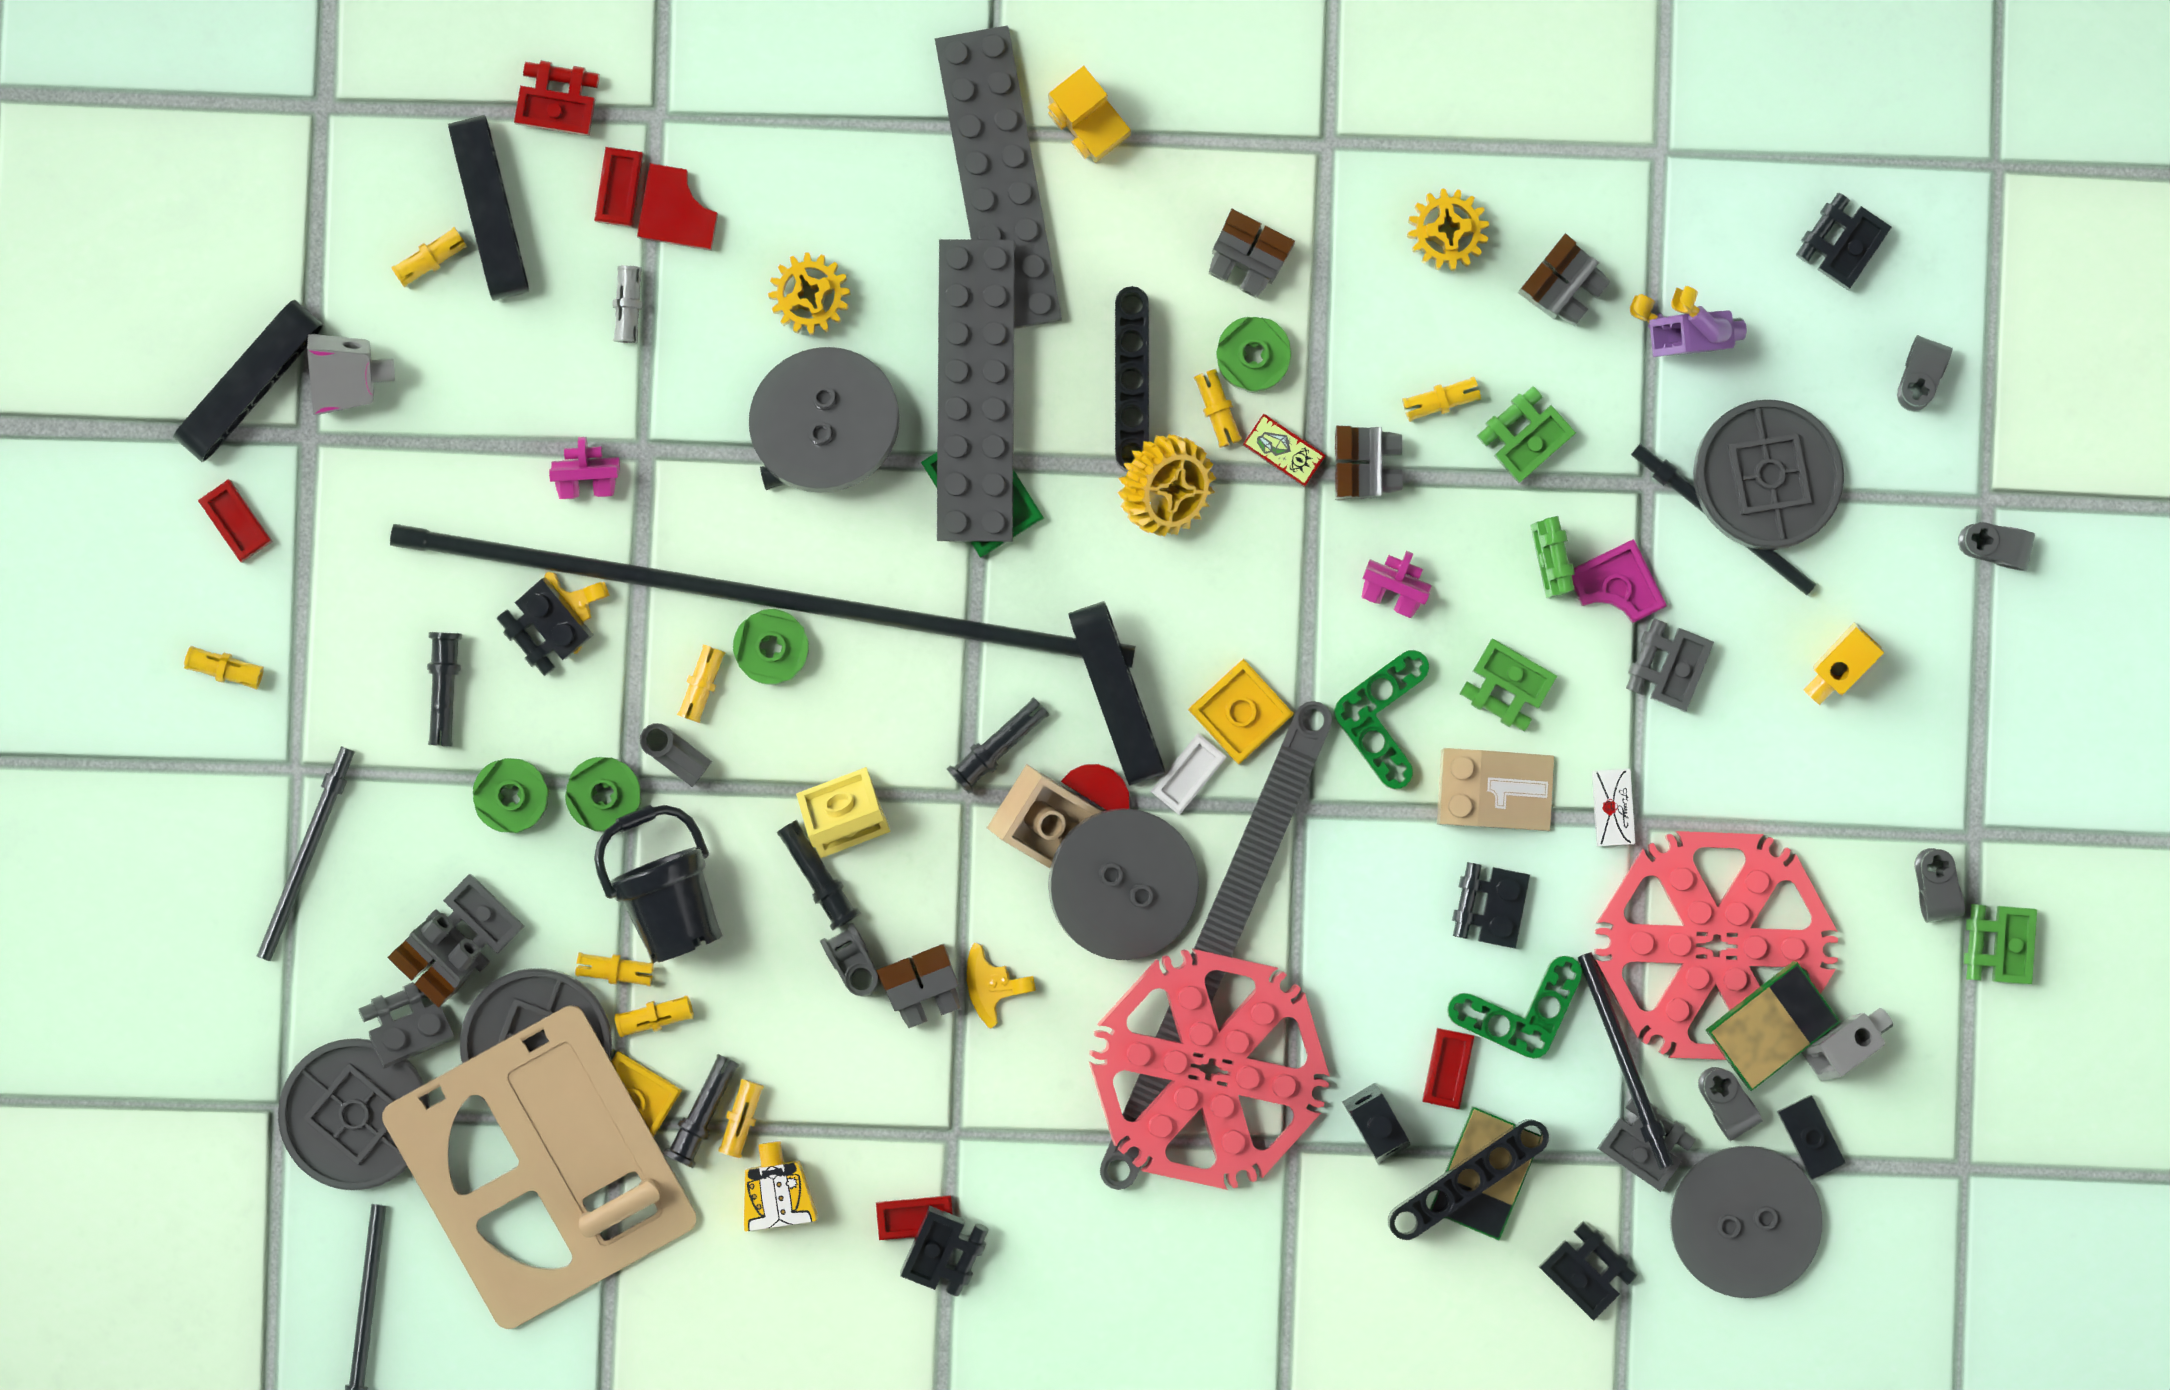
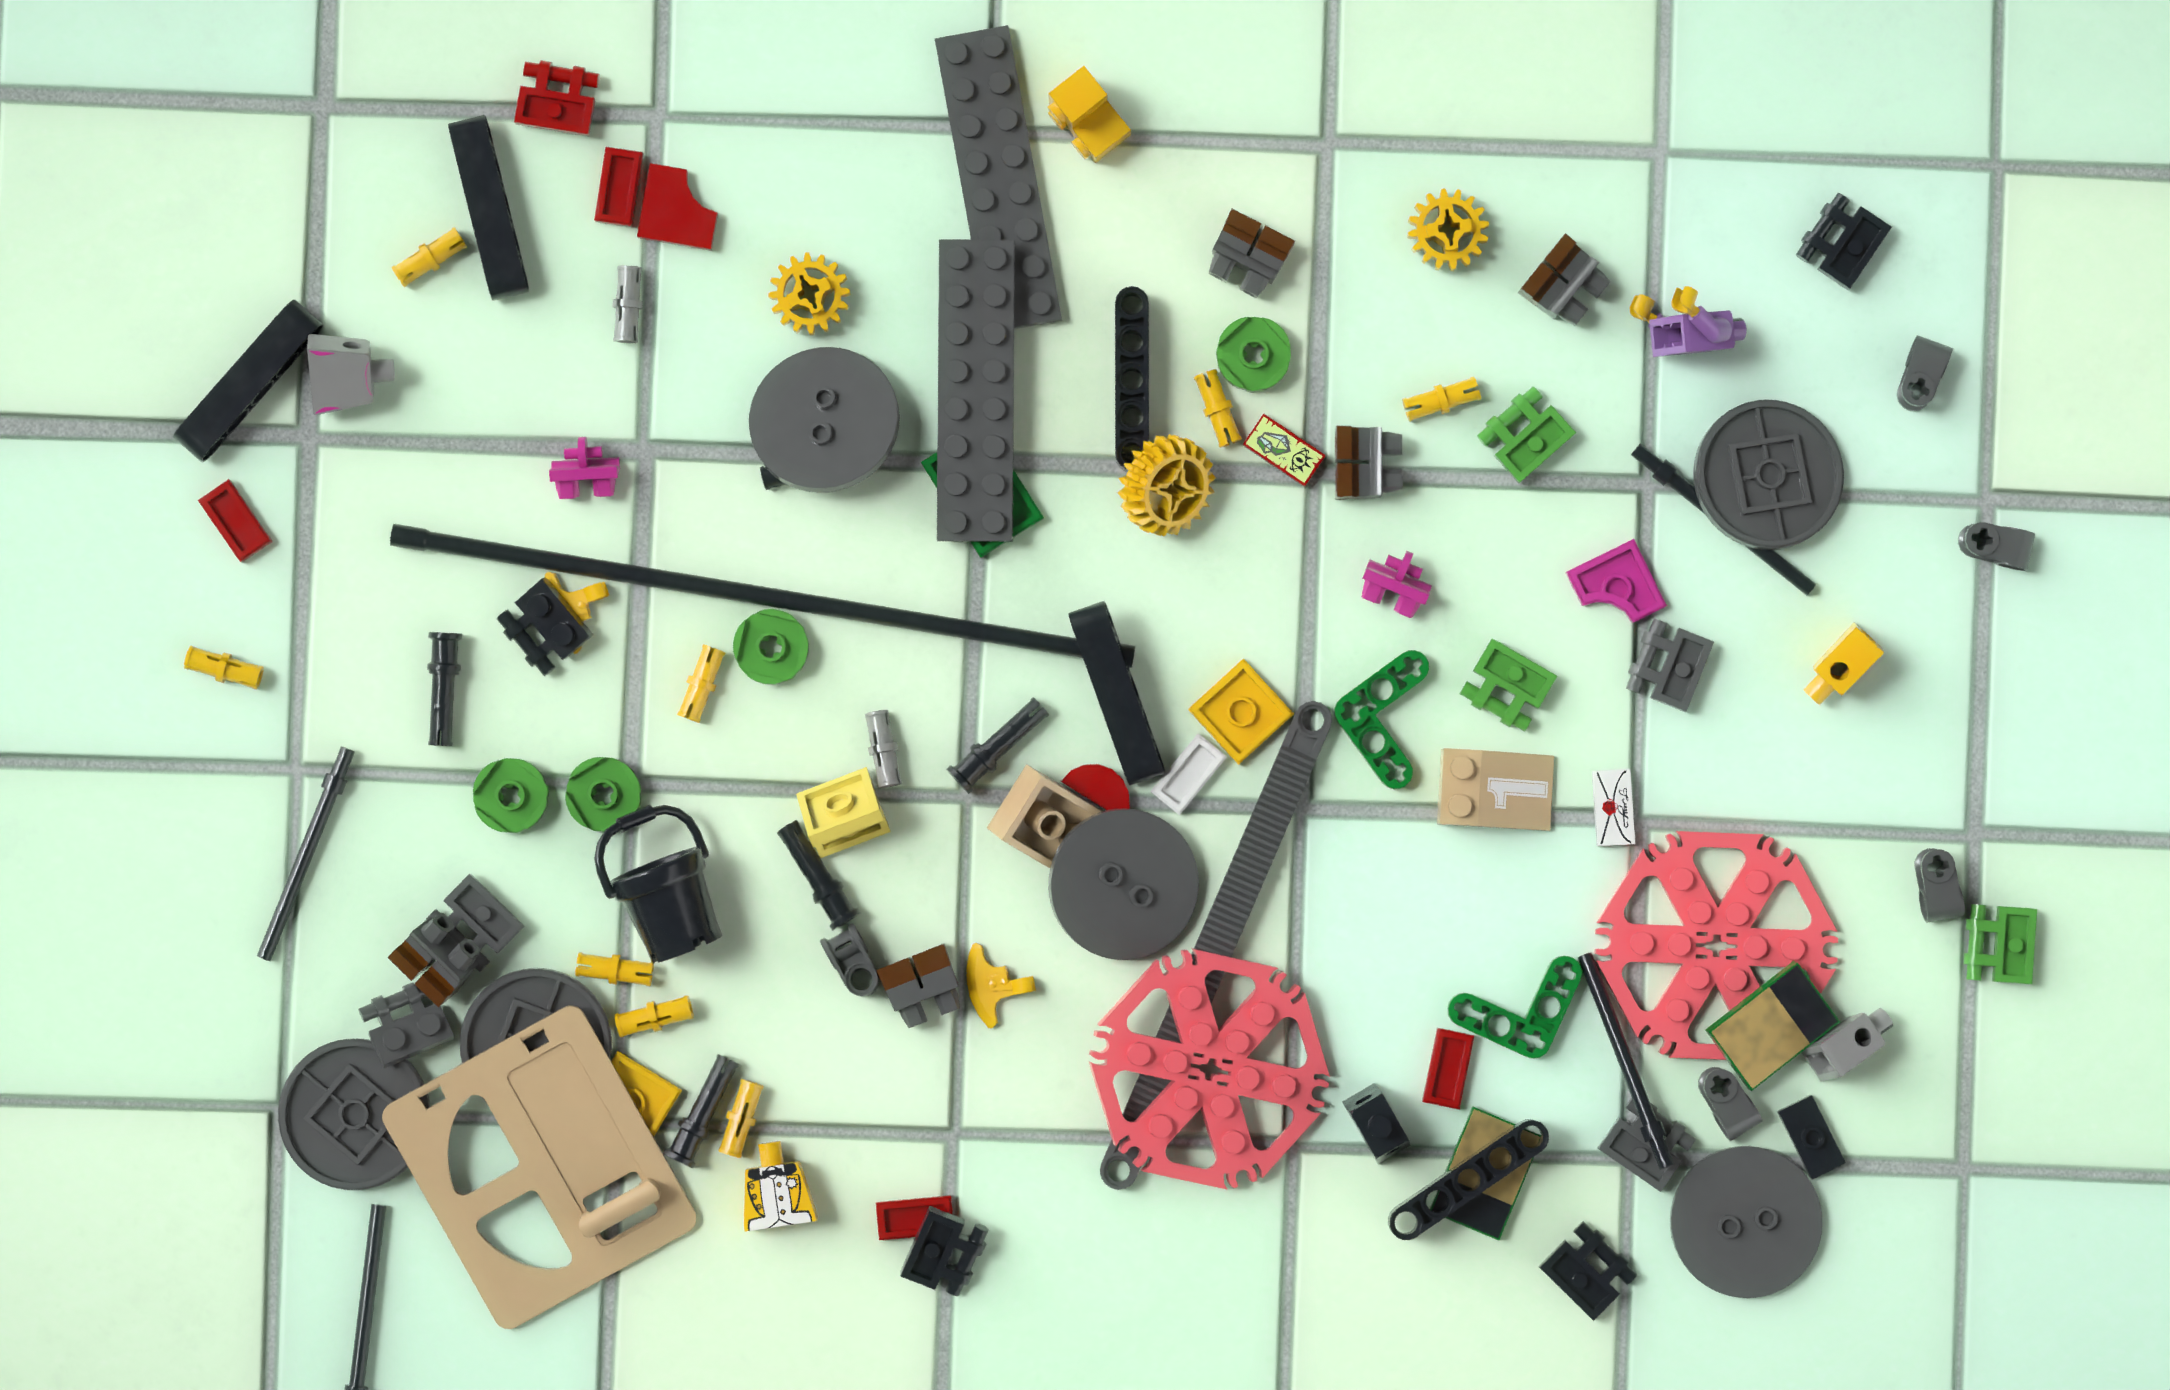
dark grey piece [640,723,712,787] -> none
black plate [1452,862,1530,949] -> none
bright green plate [1530,516,1575,598] -> none
none -> light grey pin [865,710,902,788]

